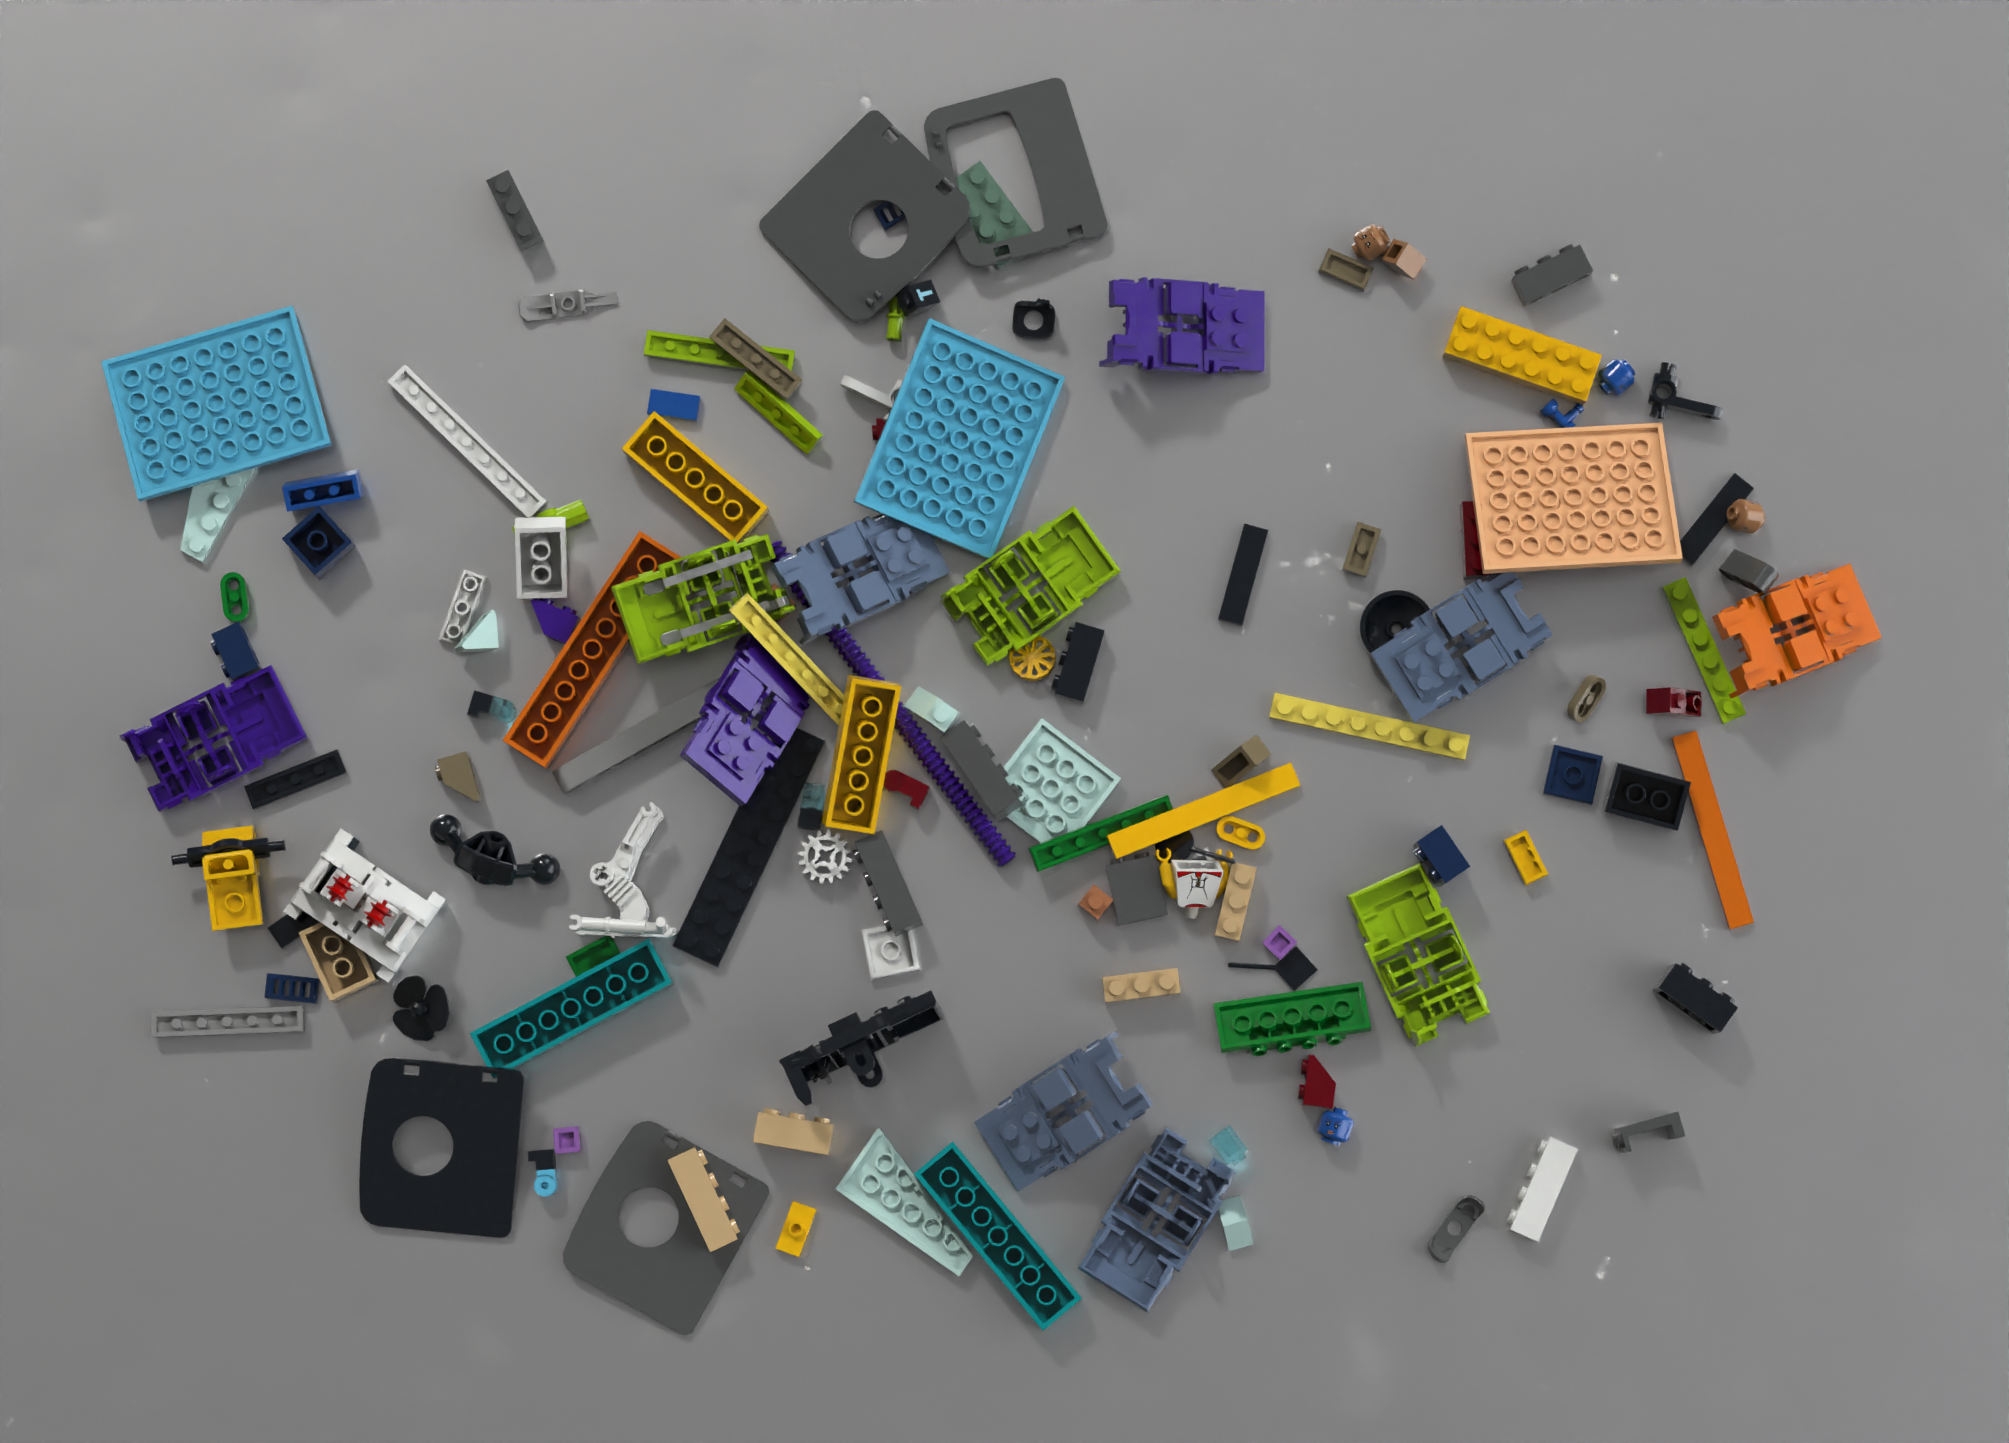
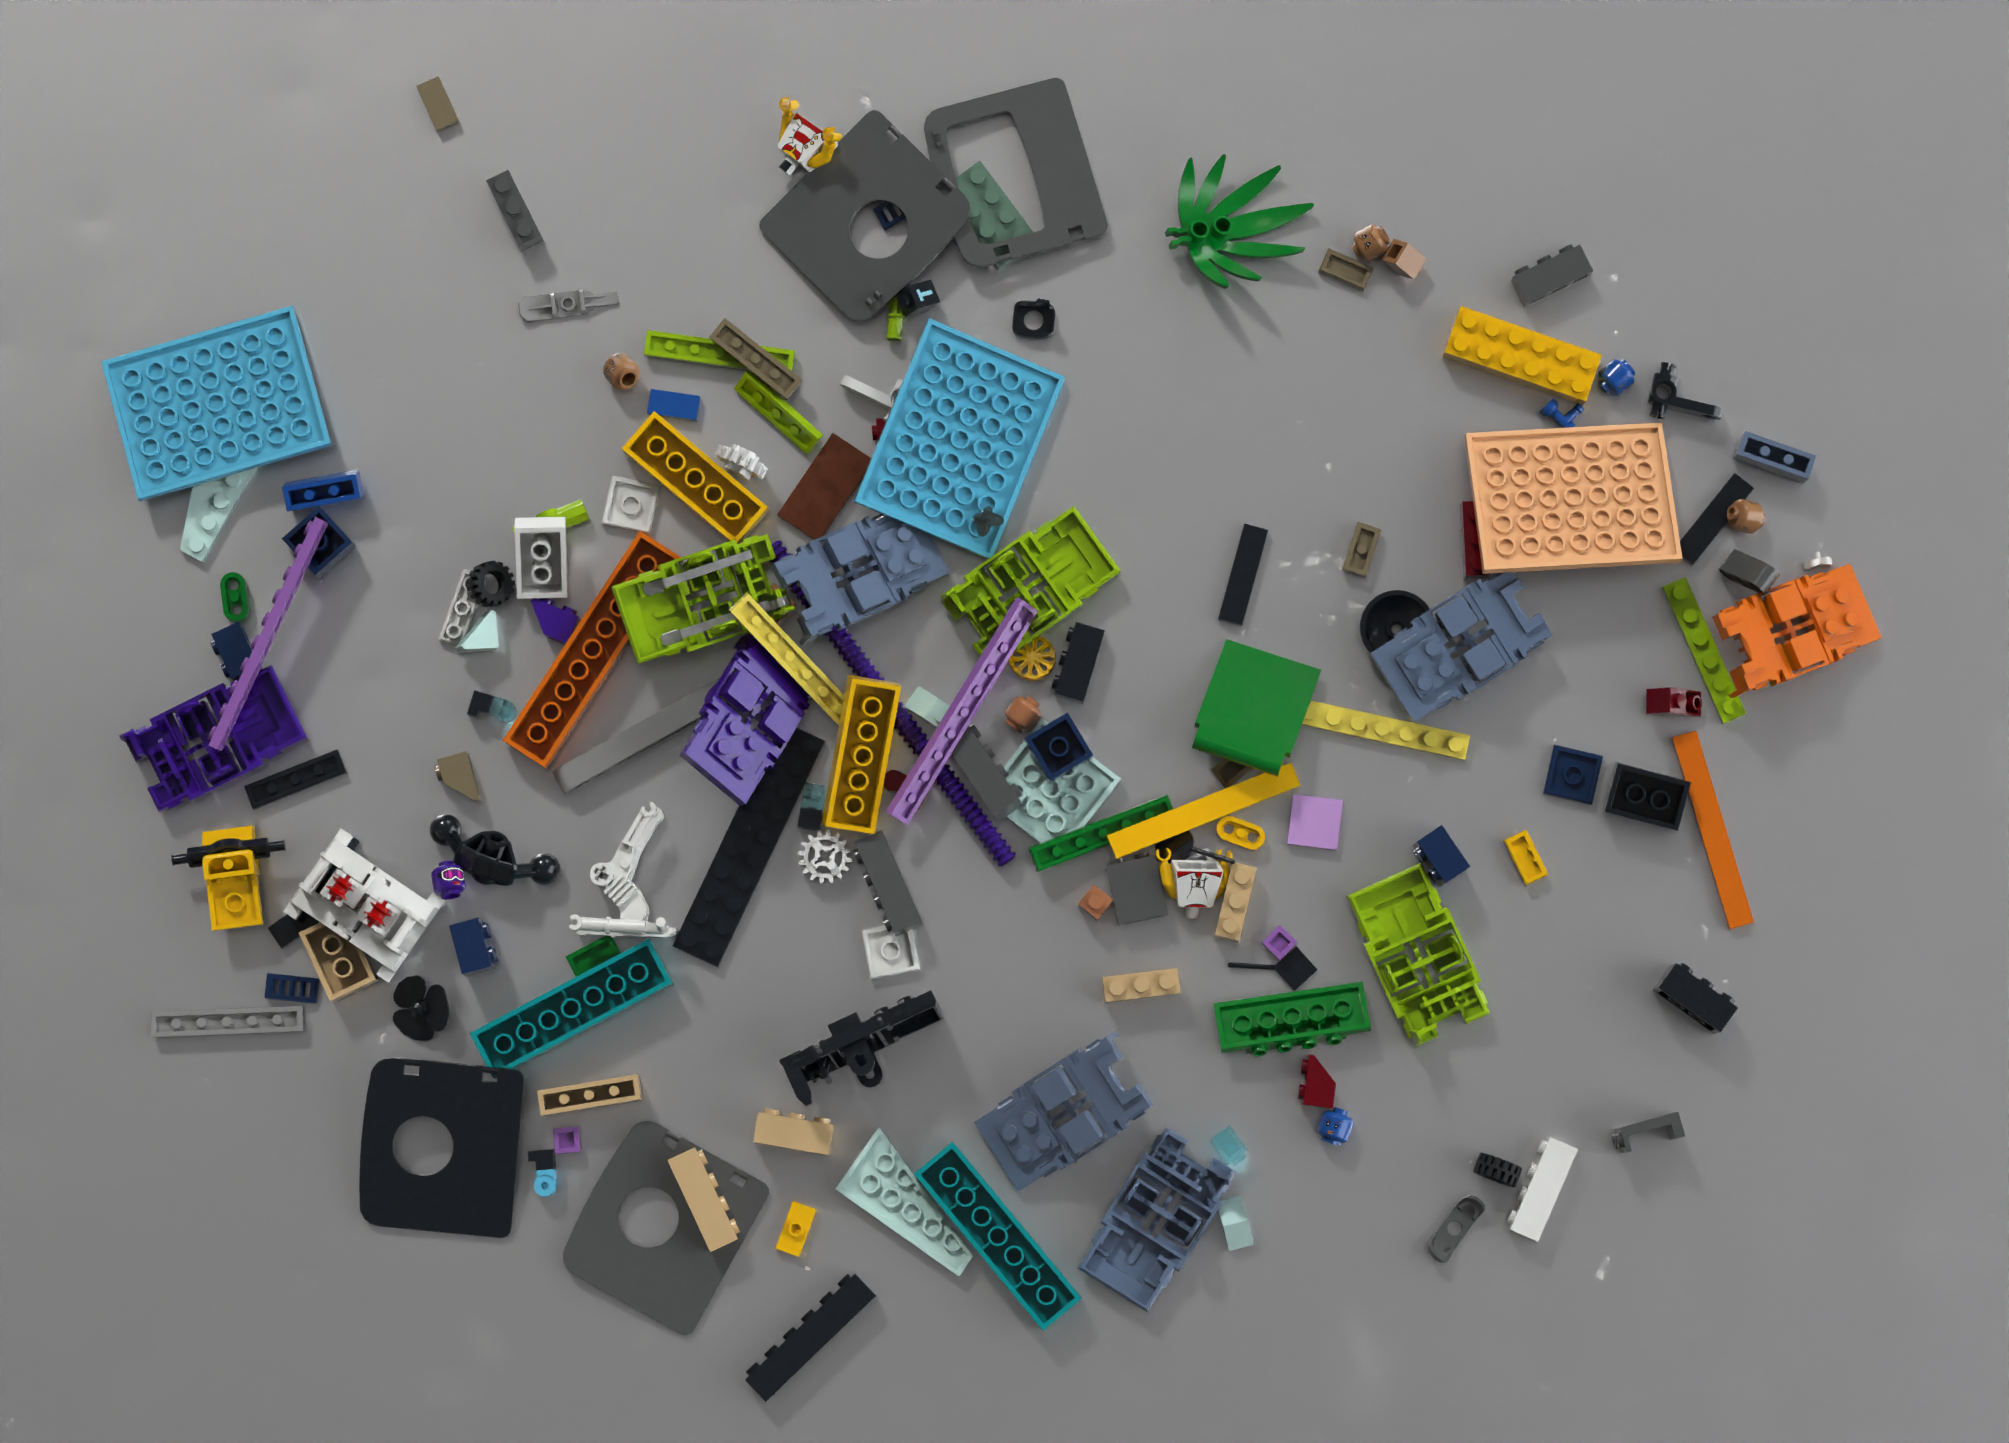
white plate [387,364,547,518] -> none
dark purple piece [1099,277,1265,375] -> none
dark tan plate [1567,674,1606,722] -> none
none -> medium lavender plate [208,517,328,751]
none -> dark tan tile [416,76,459,132]
none -> dark purple head [431,861,466,900]
none -> dark blue brick [449,918,499,977]
none -> black tyre [466,561,515,607]
none -> tan brick [537,1074,643,1116]
none -> white tile [601,475,661,535]
none -> medium nougat head [603,353,640,390]
none -> white gear [715,444,768,480]
none -> black brick [745,1273,876,1402]
none -> copper tile [777,433,871,540]
none -> torso [778,97,842,176]
none -> medium lavender plate [885,597,1038,825]
none -> clear smoke piece [972,506,1004,537]
none -> nougat head [1005,695,1042,733]
none -> dark blue brick [1024,712,1093,783]
none -> green plant [1165,154,1314,289]
none -> green piece [1192,639,1321,777]
none -> lavender tile [1287,794,1343,850]
none -> black tyre [1473,1152,1522,1188]
none -> sand blue brick [1733,431,1816,483]
none -> white piece [1803,552,1833,571]

